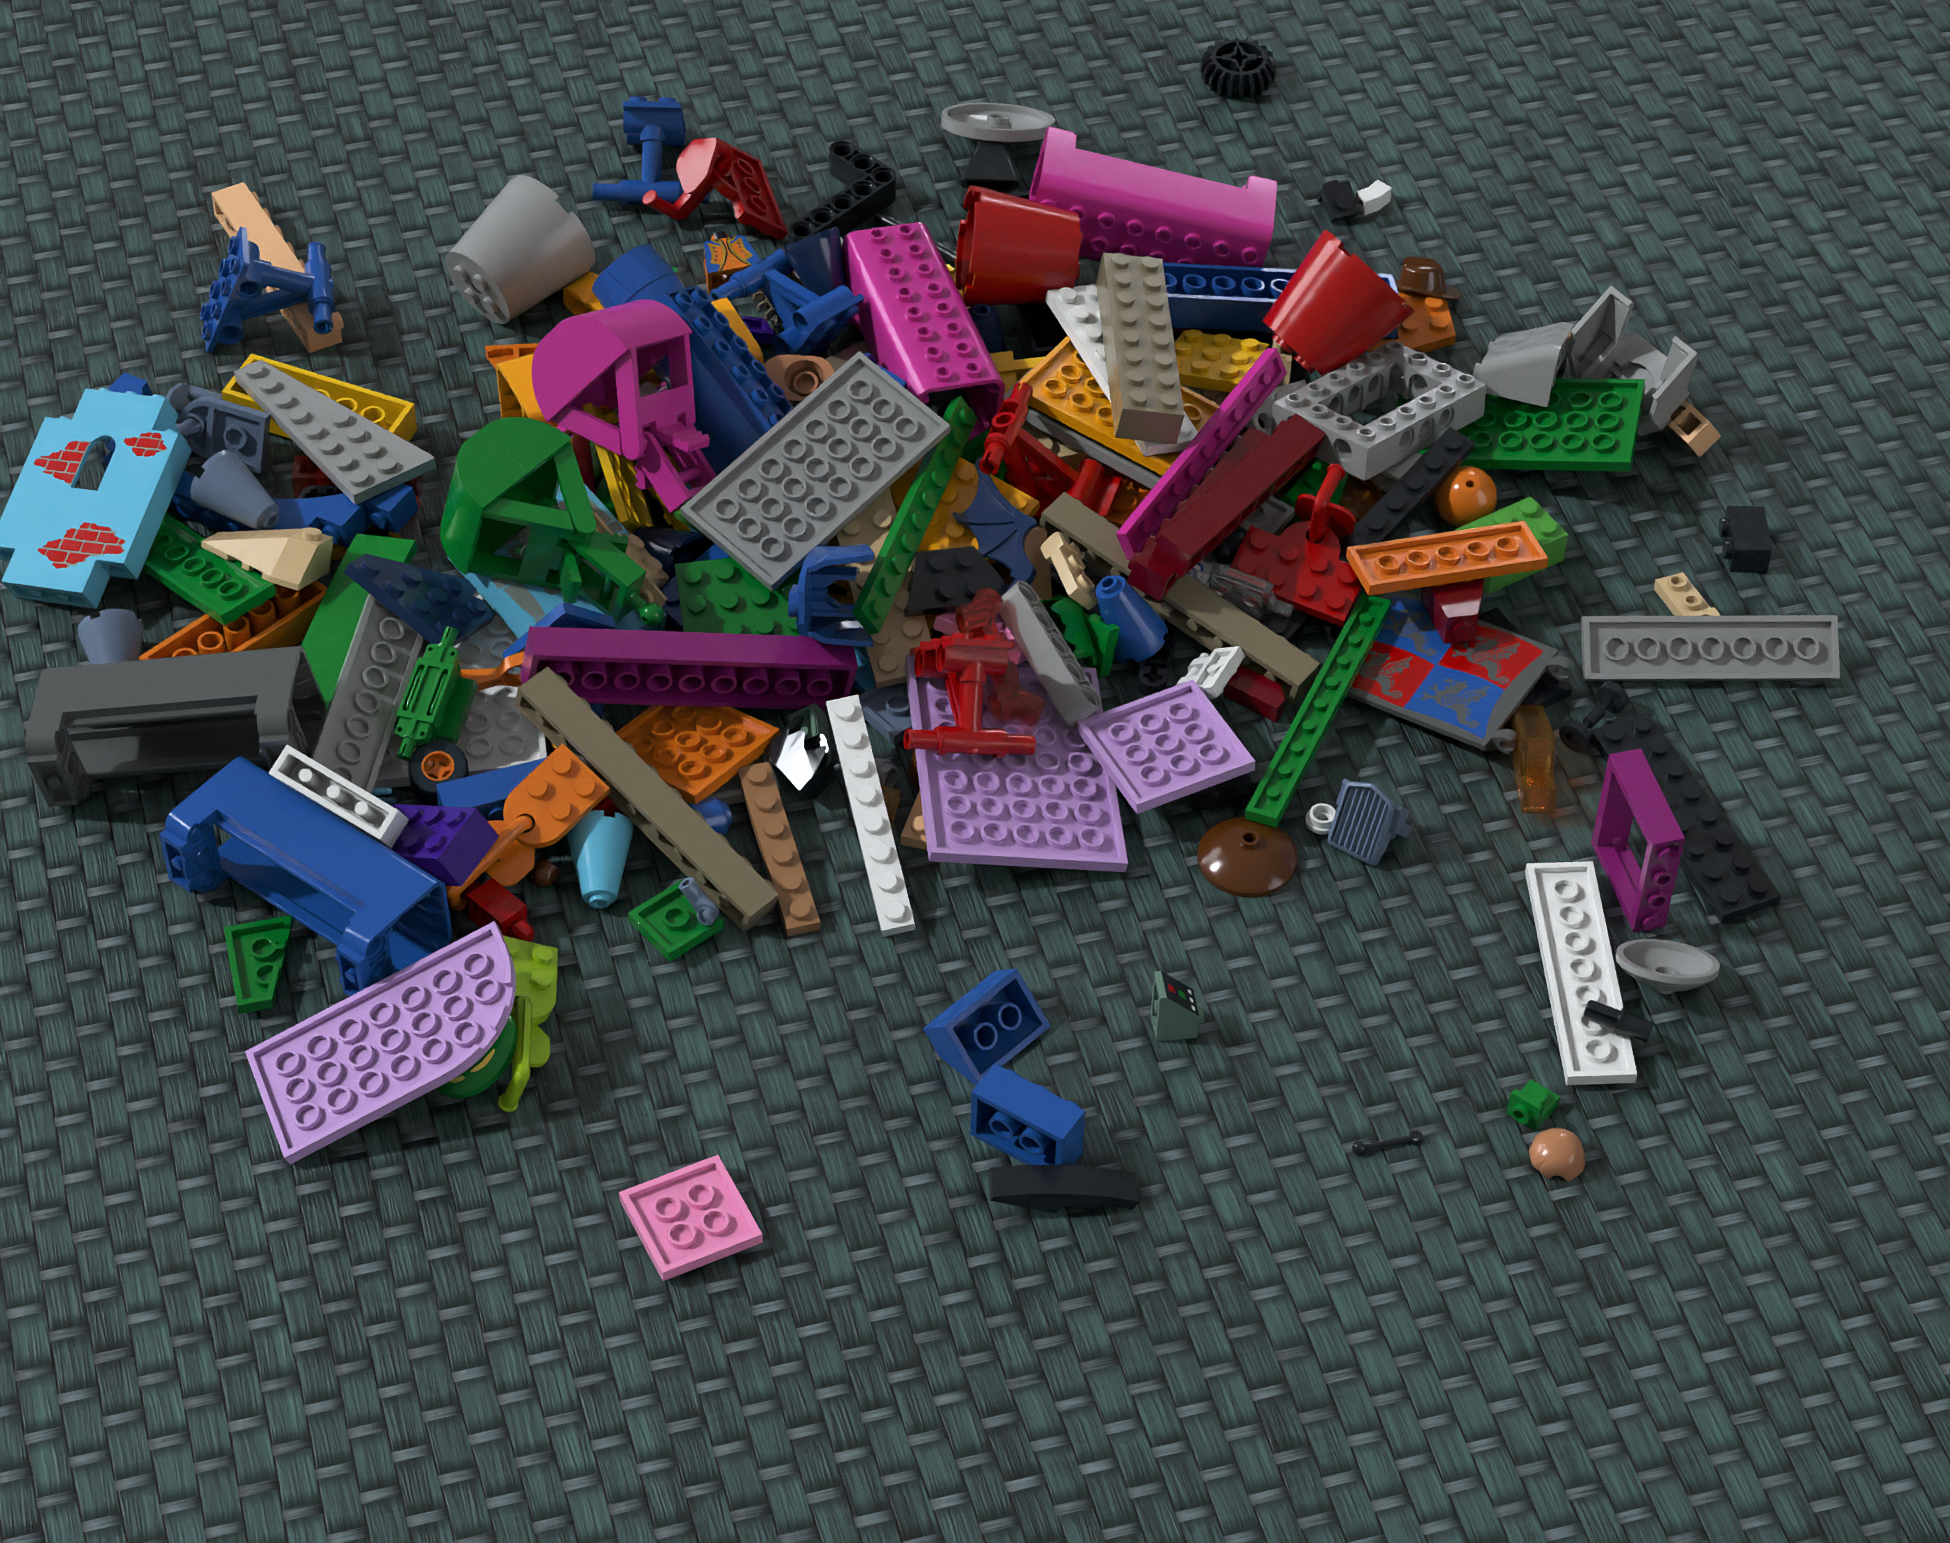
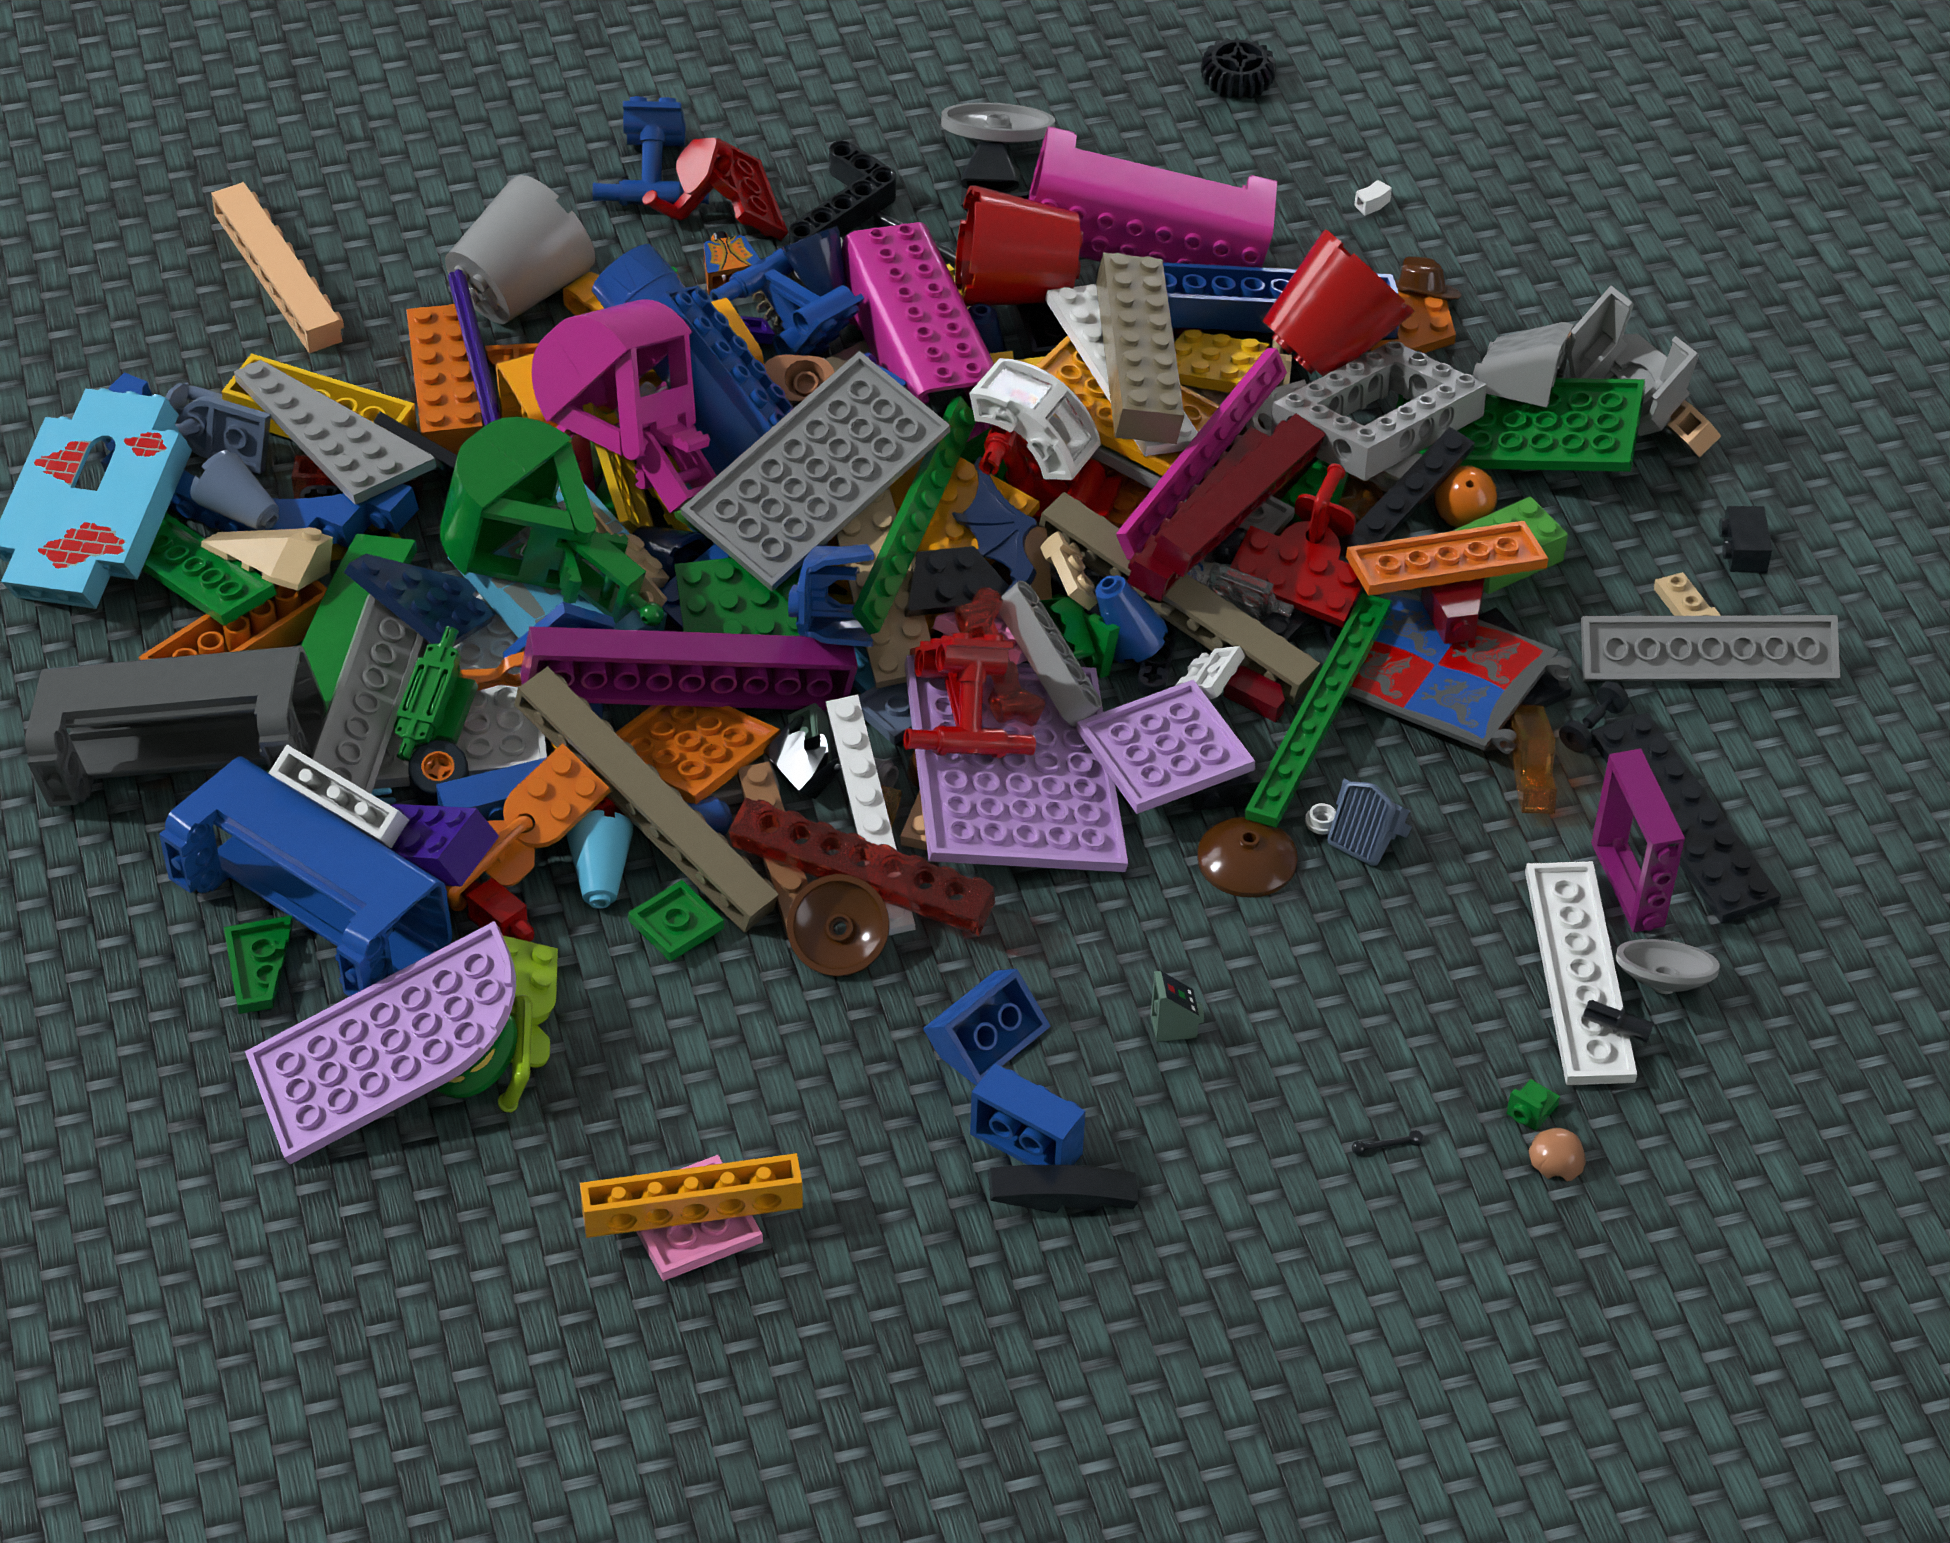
sand blue cone [78,609,144,664] -> none
blue plate [200,226,335,353] -> none
reddish brown hinge [530,858,560,887] -> none
sand blue arm [679,877,719,926] -> none
black bracket [1315,180,1360,223] -> none
none -> black wing [373,412,457,480]
none -> orange brick [406,304,483,455]
none -> dark purple axle [448,269,501,426]
none -> light orange brick [580,1153,803,1238]
none -> clear red brick [729,798,995,936]
none -> reddish brown dish [787,874,890,977]
none -> white window [969,358,1101,480]

